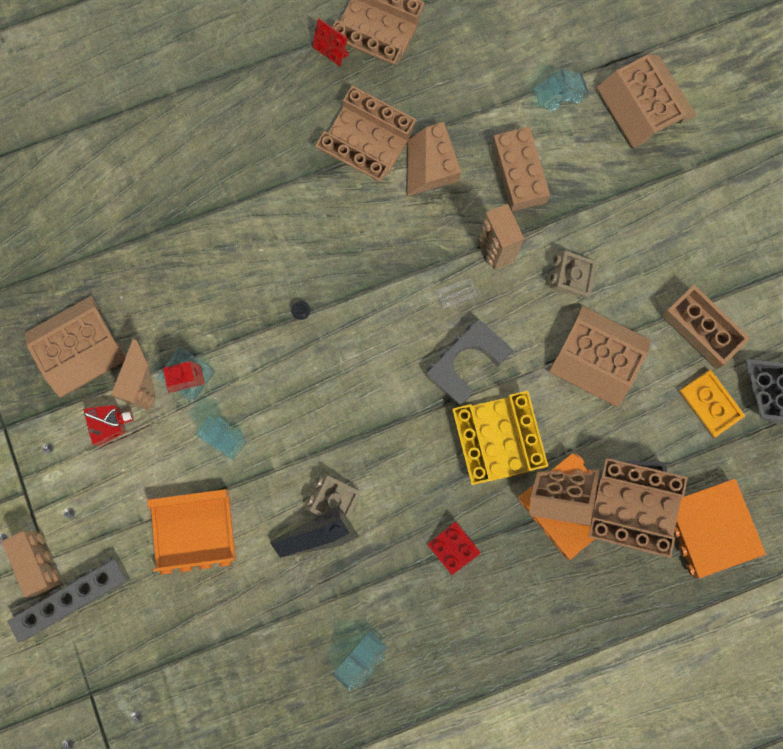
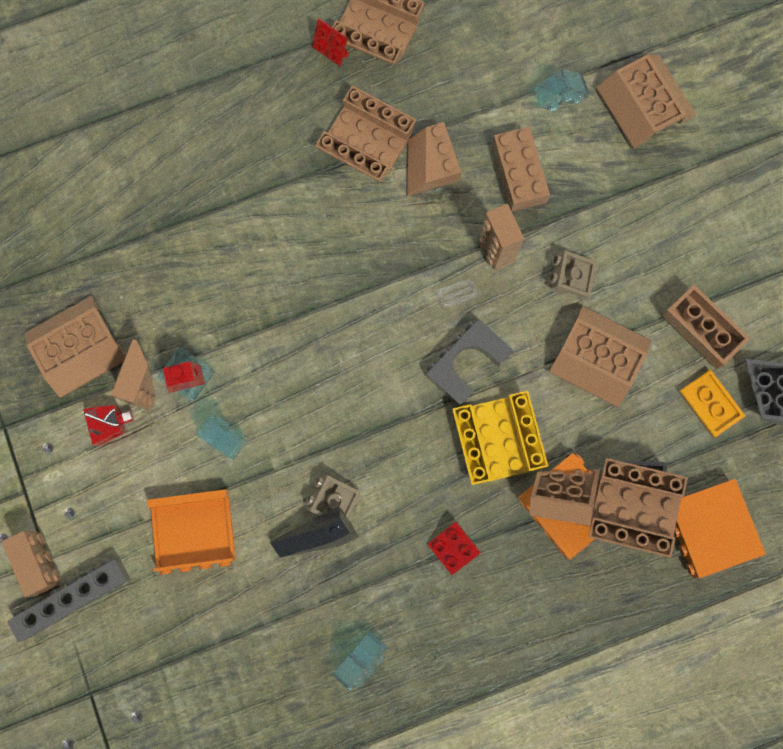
black plate [292,301,311,320] -> none

